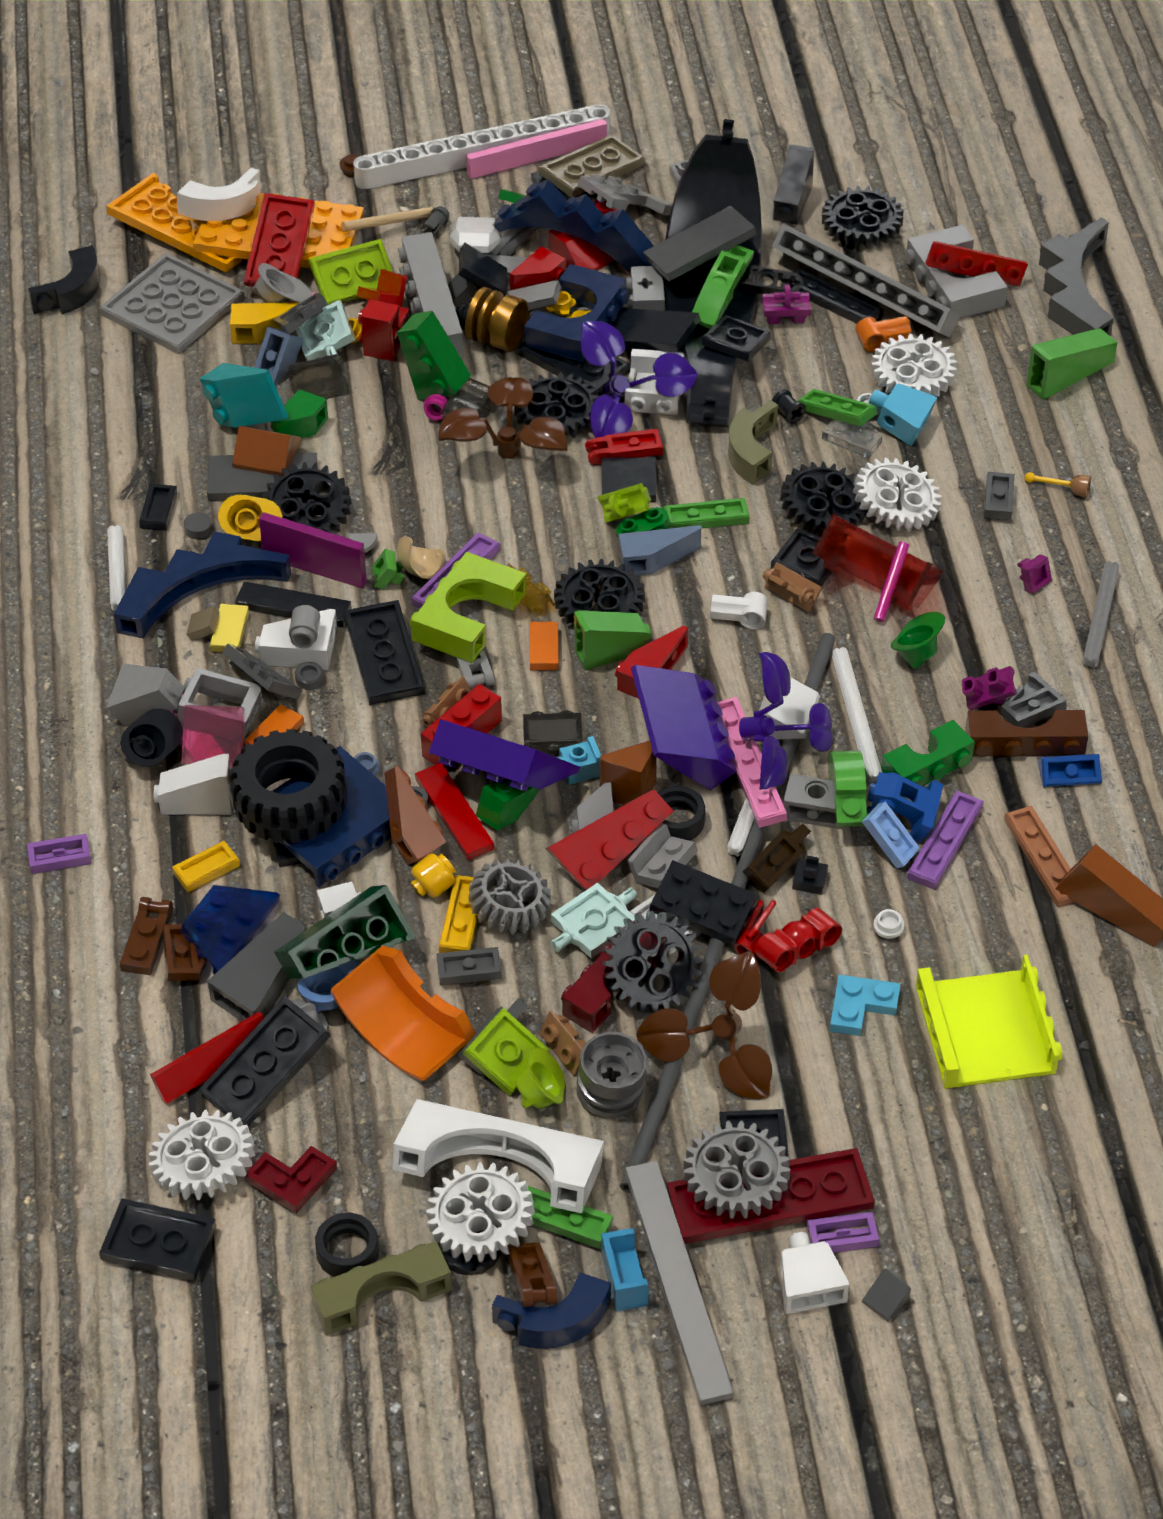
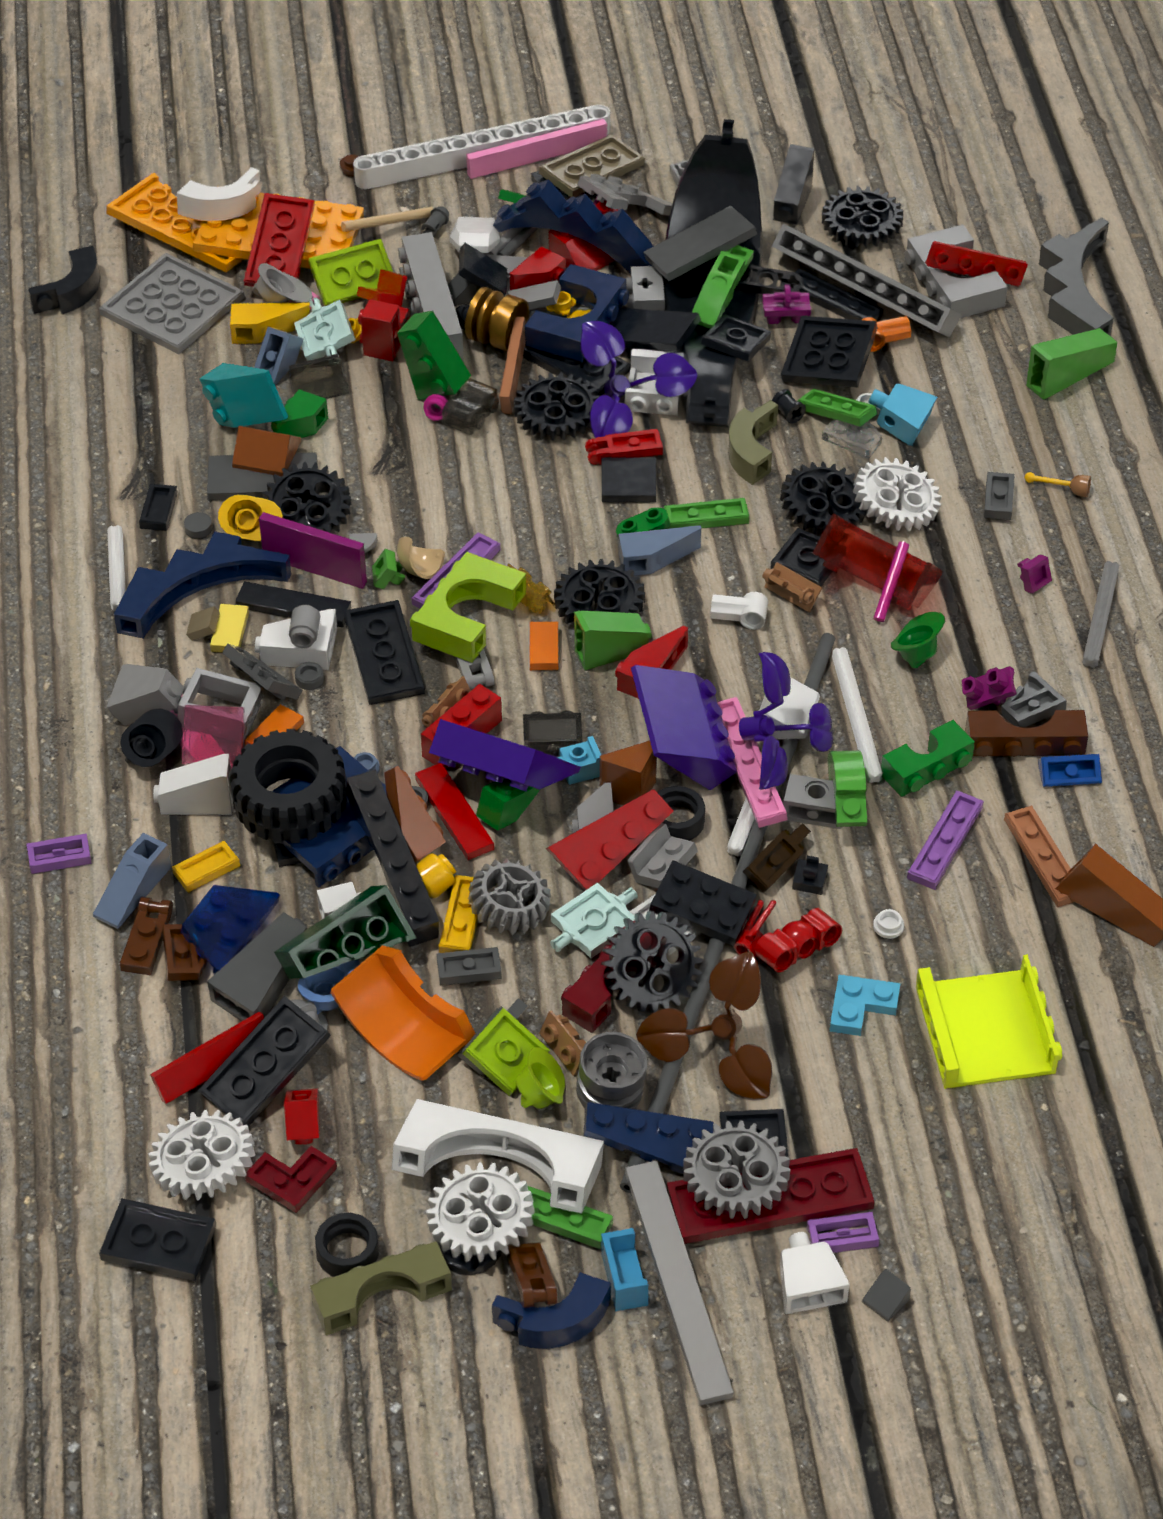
dark grey wing [273,293,328,334] -> none
reddish brown plant [438,377,568,459] -> none
lime hips [597,483,651,523] -> none
light blue plate [862,801,920,869] -> none
blue tile [866,772,944,844] -> none
white gear [871,334,957,397] -> none
none -> sand blue slope [93,833,171,929]
none -> red slope [284,1088,320,1145]
none -> black arch [347,769,440,947]
none -> nougat tile [499,317,526,414]
none -> dark blue wing [583,1102,714,1174]
none -> black plate [781,316,878,388]

